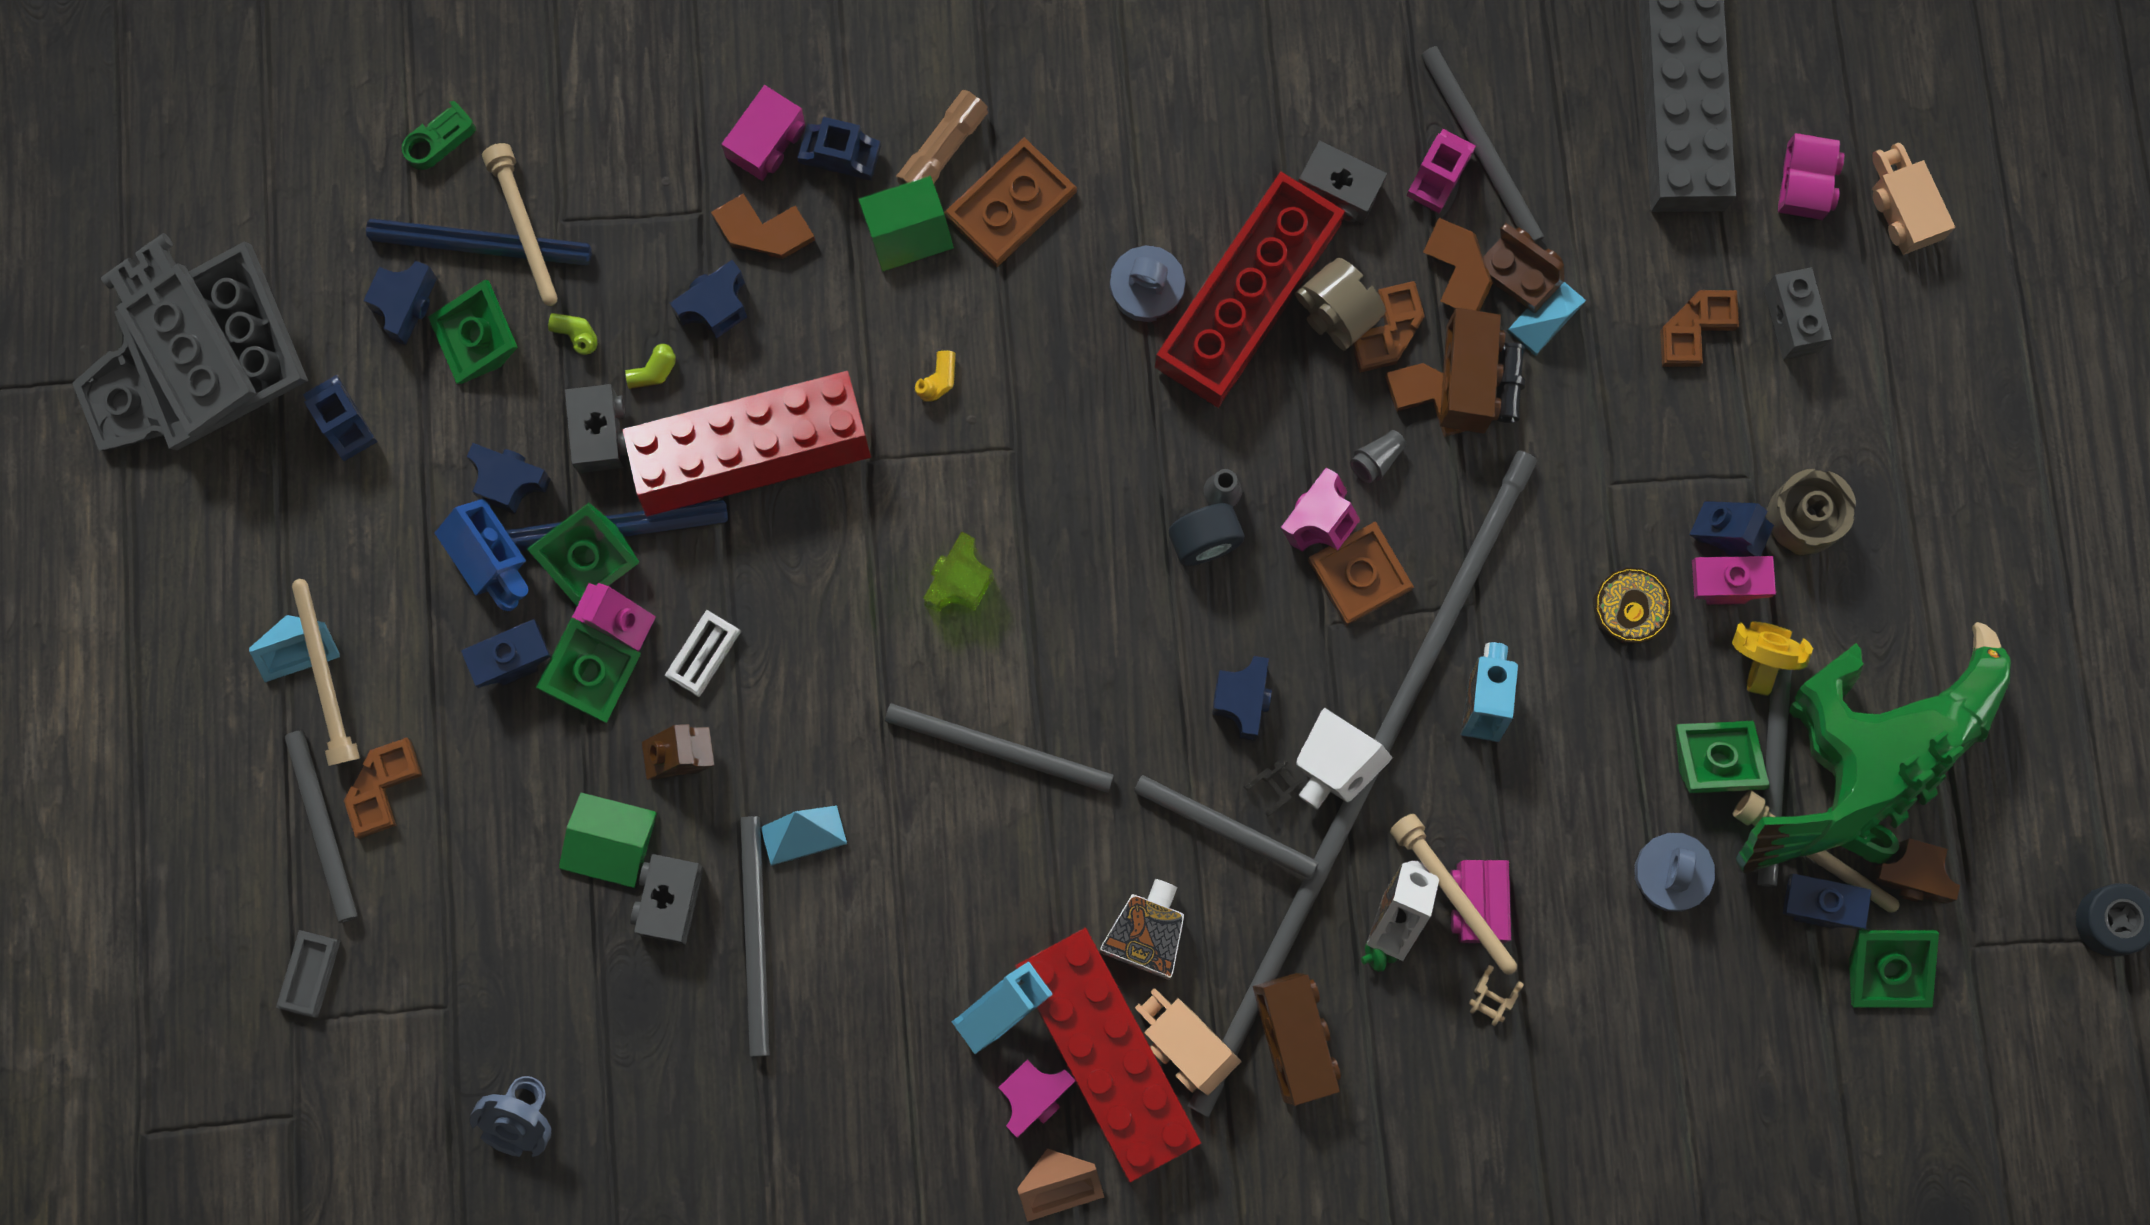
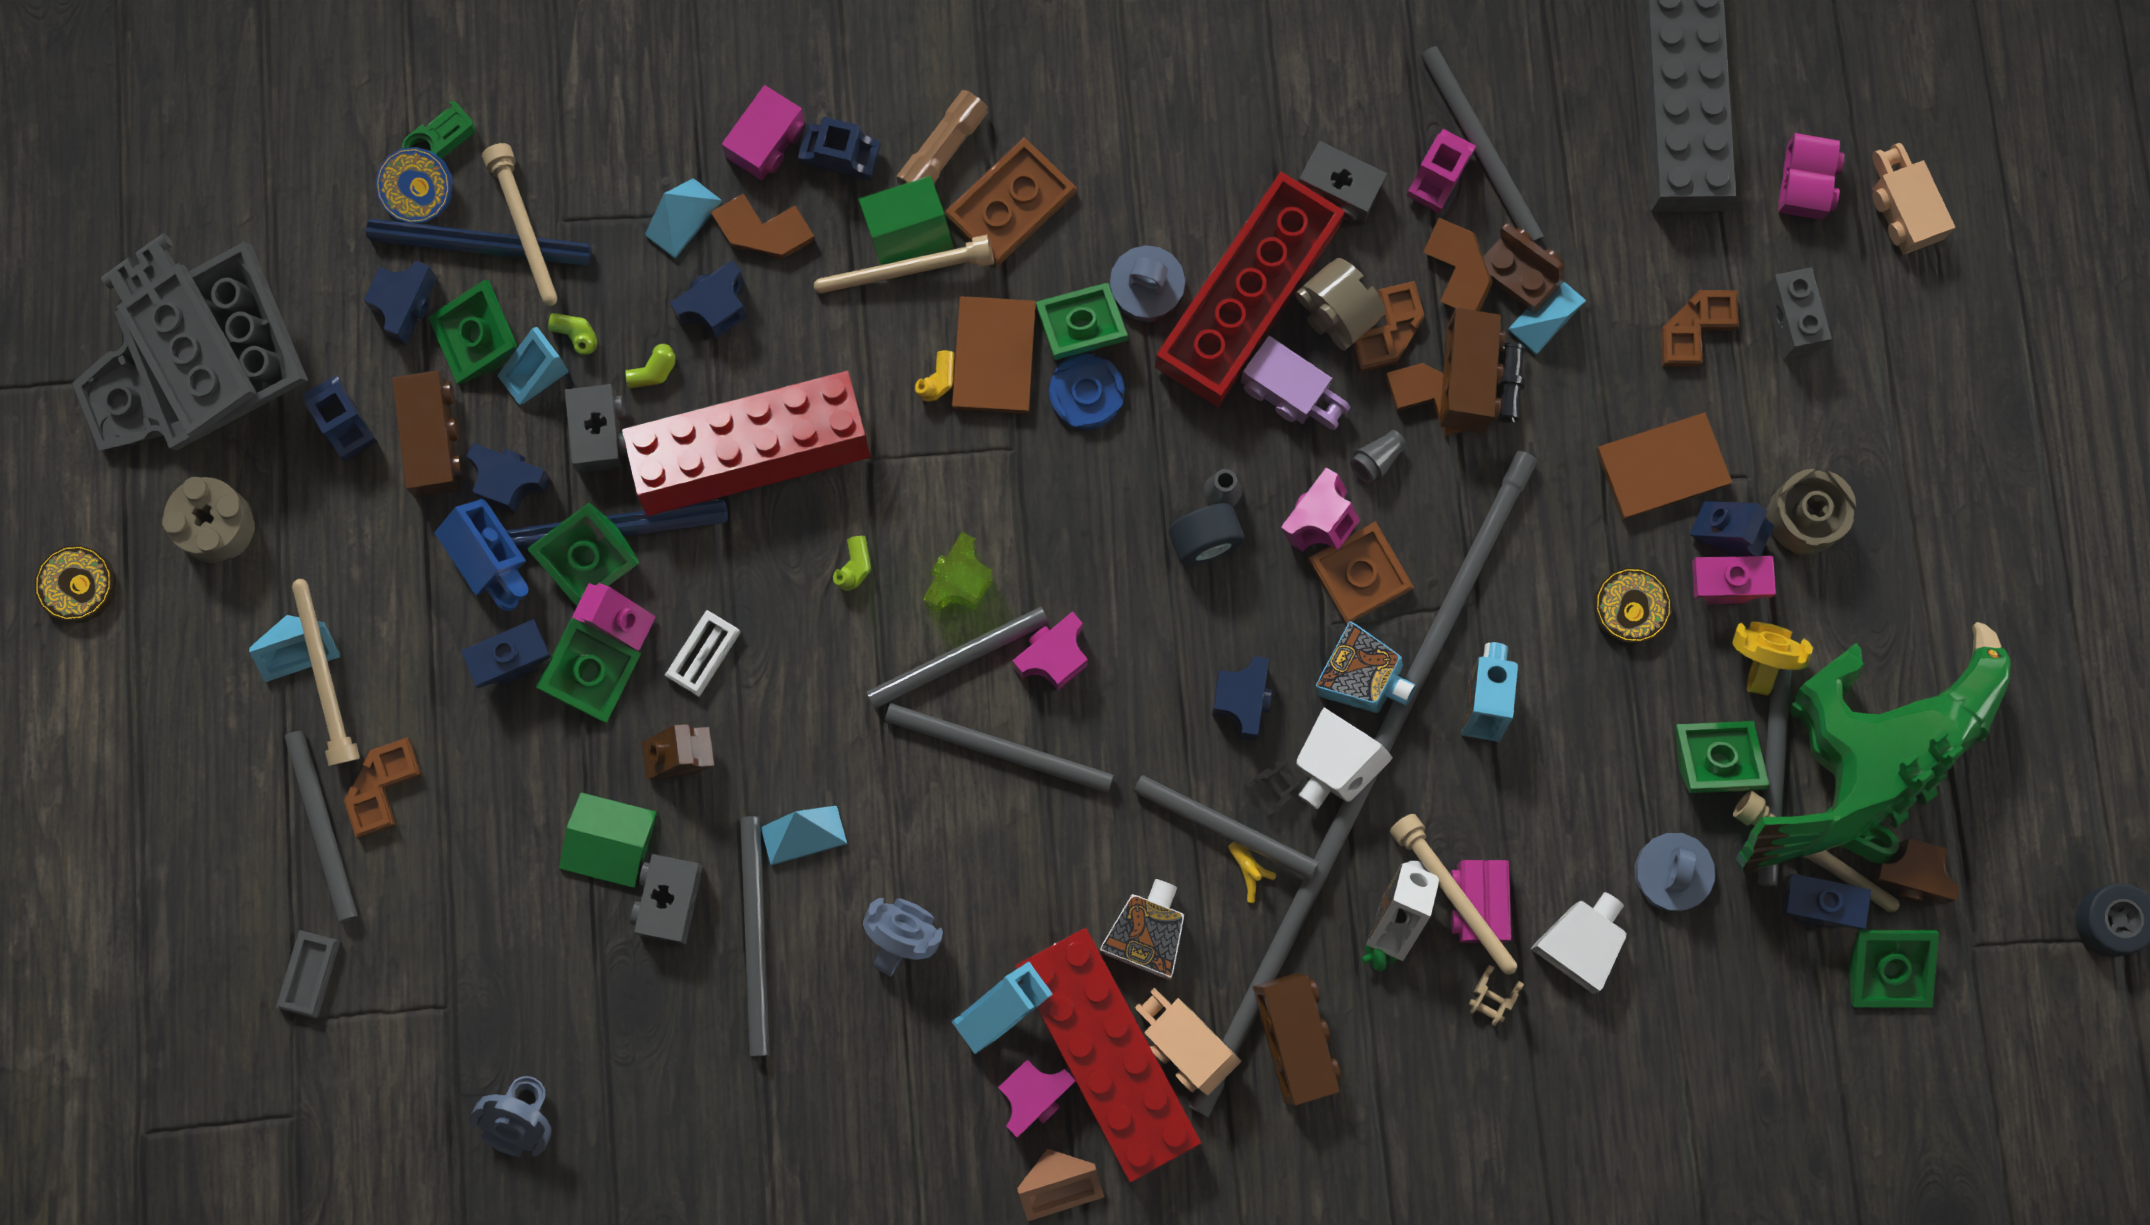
none -> tile [35,545,116,623]
none -> dark tan brick [162,477,255,563]
none -> tile [375,147,453,223]
none -> reddish brown brick [392,370,464,498]
none -> medium azure slope [497,327,569,405]
none -> medium azure slope [645,178,723,259]
none -> tan piece [814,234,994,294]
none -> lime arm [833,536,871,591]
none -> sand blue tile [863,898,943,977]
none -> dark grey piece [866,607,1049,709]
none -> dark orange tile [952,296,1036,414]
none -> dark pink brick [1012,612,1088,691]
none -> green slope [1036,283,1128,360]
none -> blue tile [1049,353,1125,430]
none -> yellow bar [1228,842,1276,903]
none -> lavender brick [1241,336,1351,430]
none -> torso [1315,621,1416,713]
none -> white torso [1531,892,1627,994]
none -> dark orange tile [1596,412,1732,520]

